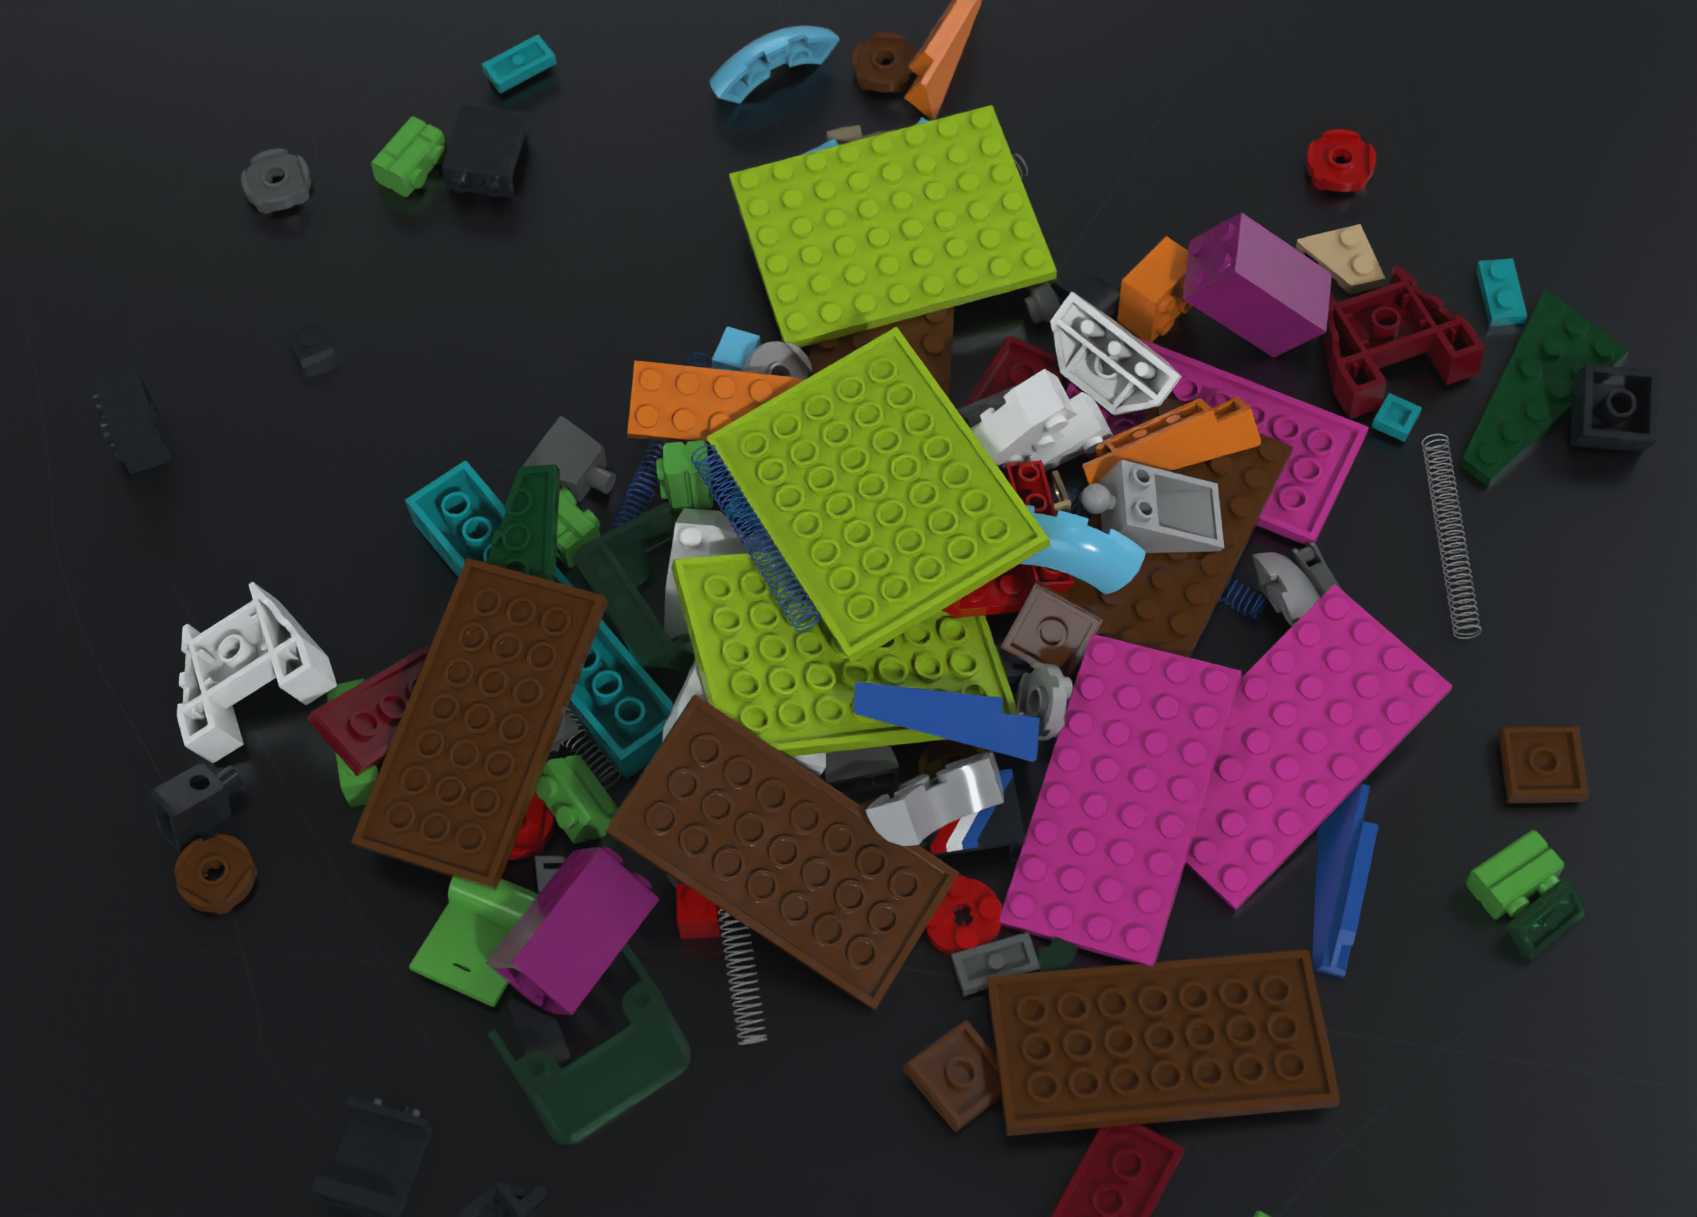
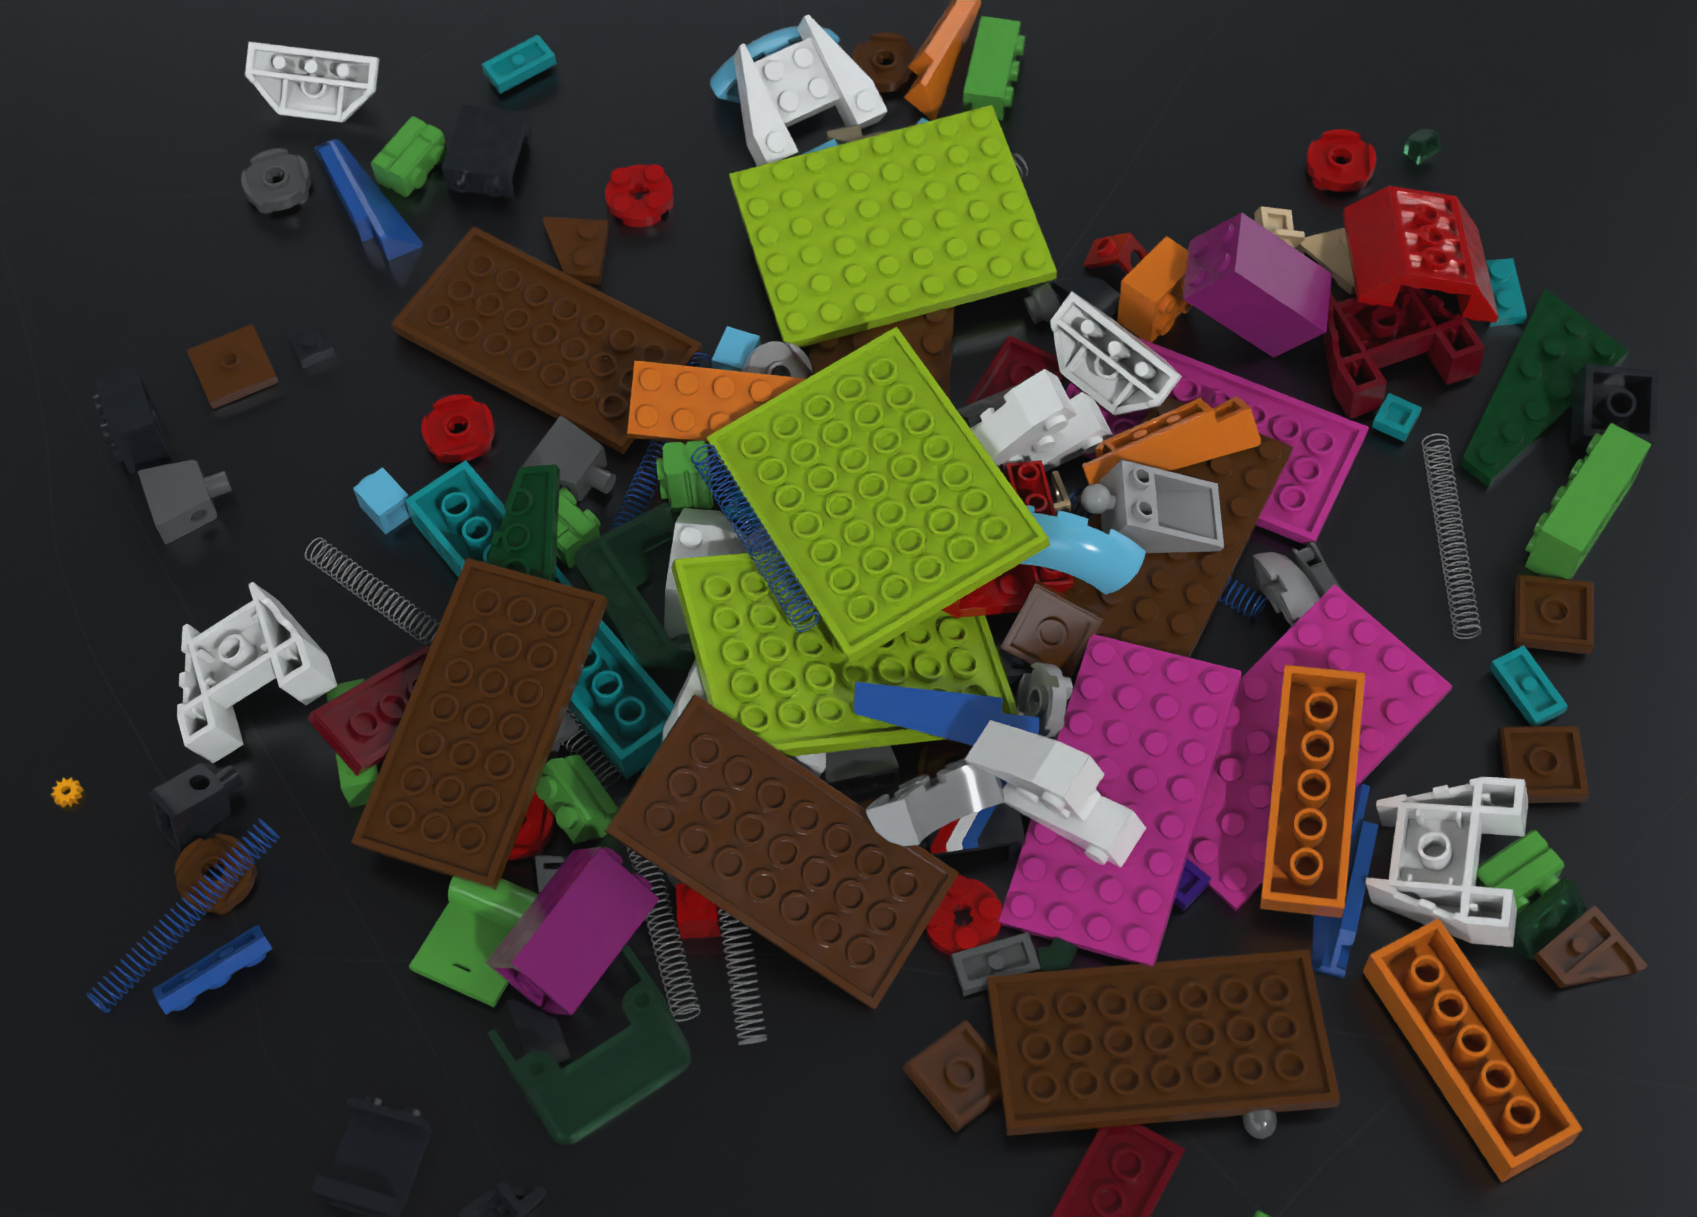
none -> light orange piece [51,777,84,808]
none -> blue piece [87,819,280,1013]
none -> dark grey torso [138,460,232,544]
none -> blue plate [152,924,273,1014]
none -> reddish brown plate [187,324,279,409]
none -> white wedge [245,42,379,123]
none -> light grey piece [305,537,440,648]
none -> blue wedge [314,139,423,261]
none -> medium azure brick [353,467,411,534]
none -> reddish brown plate [391,226,703,454]
none -> red plate [421,394,495,464]
none -> reddish brown wing [543,216,610,284]
none -> red plate [605,164,674,227]
none -> light grey piece [616,797,701,1021]
none -> white wedge [734,14,887,166]
none -> bright green brick [963,16,1026,120]
none -> white wedge [965,720,1146,867]
none -> red bracket [1083,232,1149,274]
none -> dark purple plate [1174,858,1211,911]
none -> dark grey hinge [1242,1110,1277,1139]
none -> tan bracket [1254,206,1305,248]
none -> orange brick [1260,665,1365,918]
none -> red slope [1342,186,1499,323]
none -> orange brick [1363,918,1583,1183]
none -> white wedge [1366,777,1528,947]
none -> clear green piece [1403,128,1442,165]
none -> teal plate [1489,646,1568,726]
none -> reddish brown plate [1514,574,1594,654]
none -> bright green brick [1525,423,1651,580]
none -> reddish brown wing [1533,905,1648,988]

